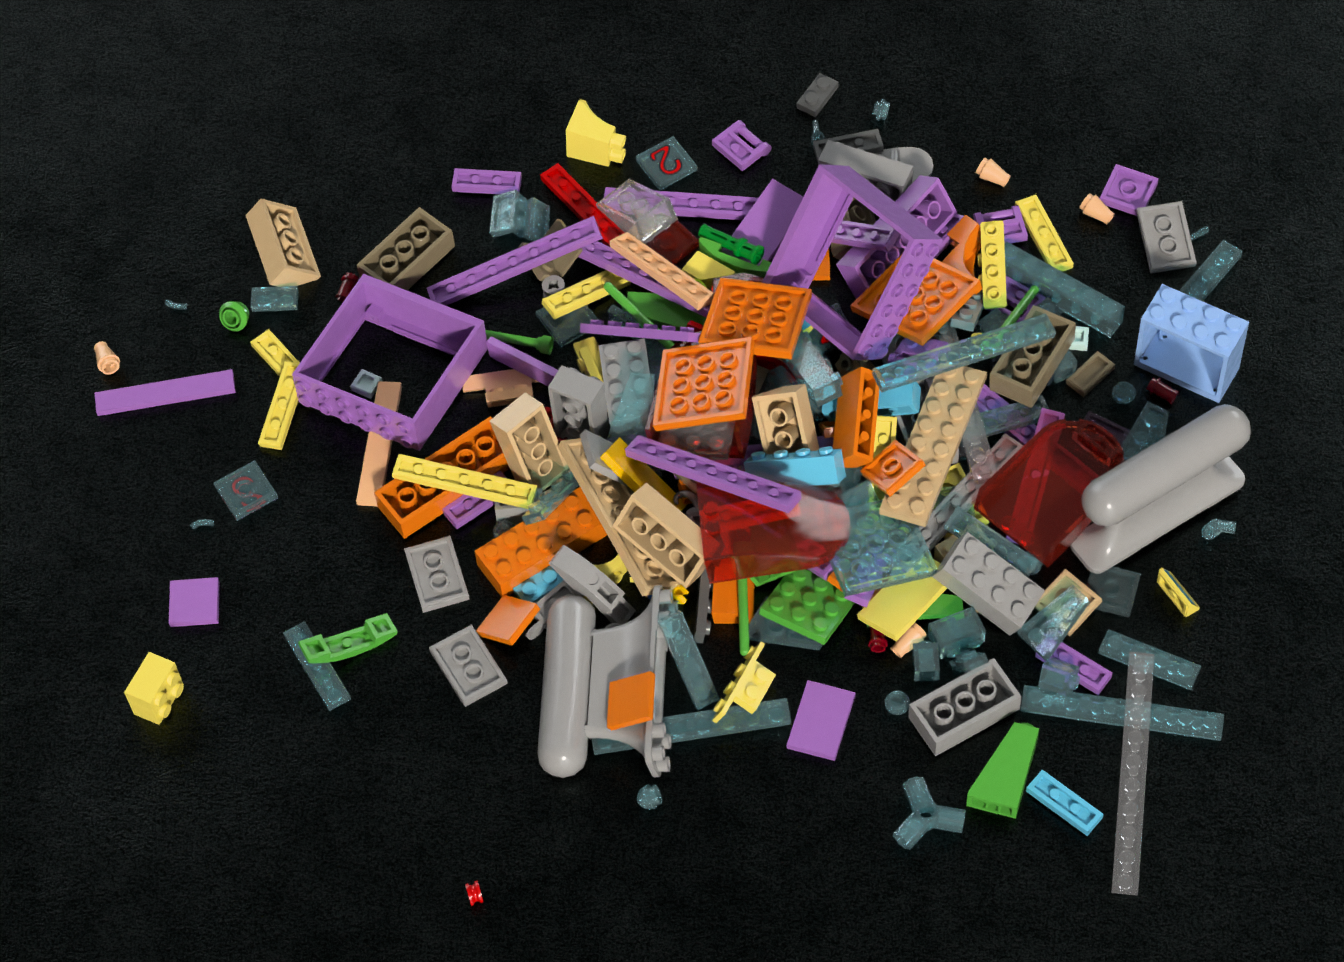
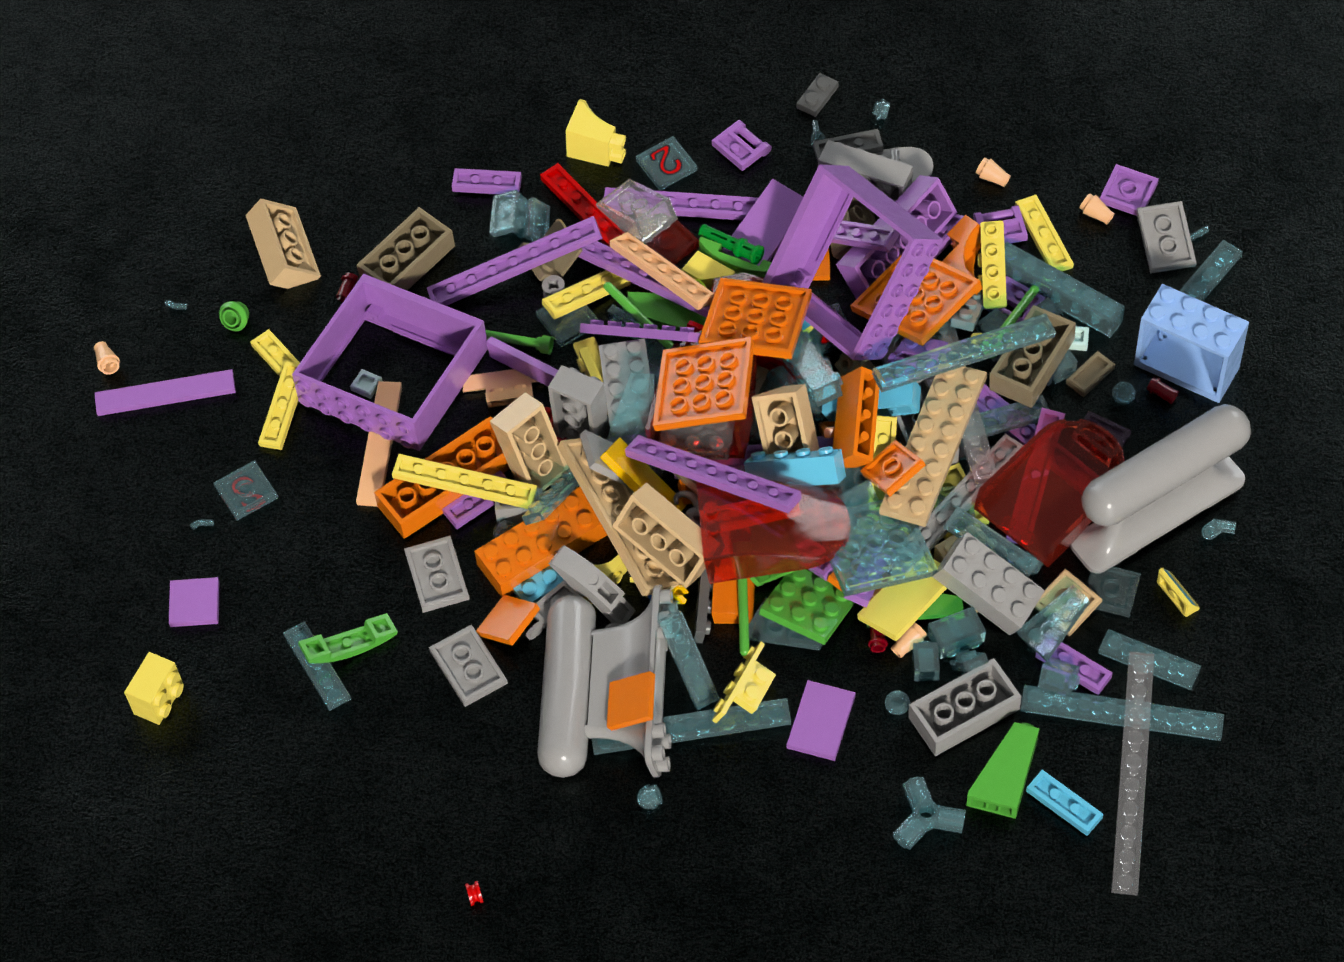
clear light blue plate [251,286,298,312] -> none
clear light blue wing [1115,402,1169,463] -> none

